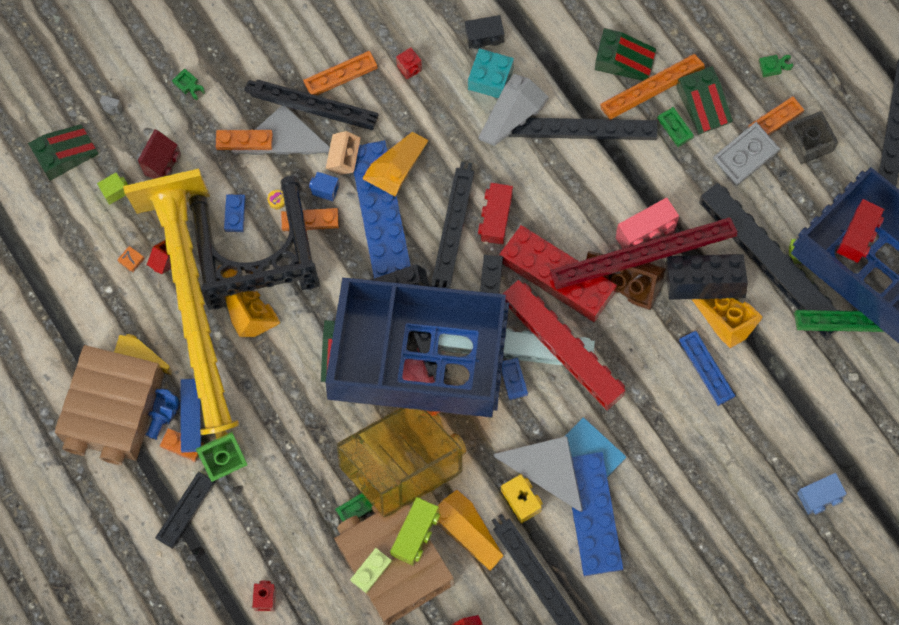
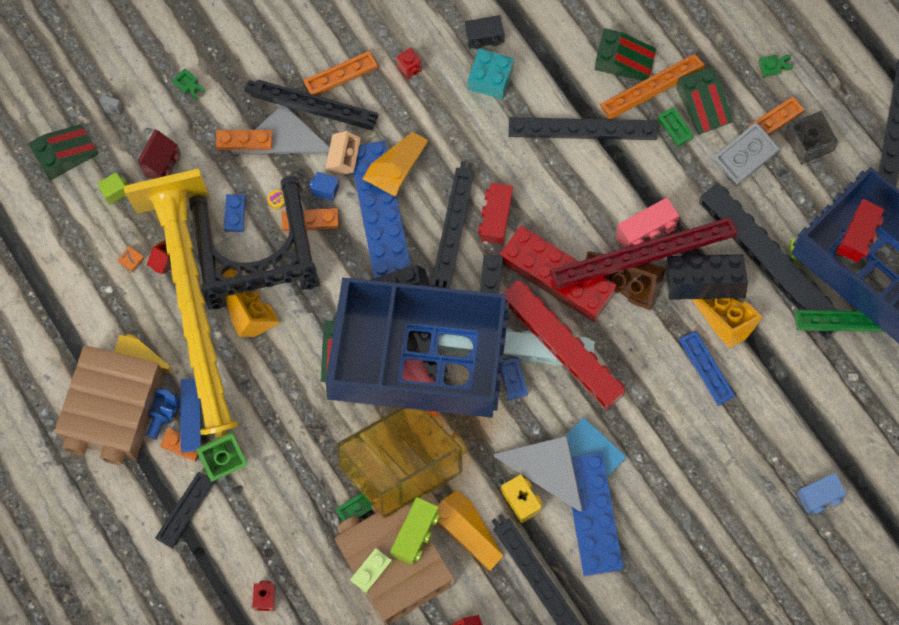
light grey wedge [479,74,549,146] -> none

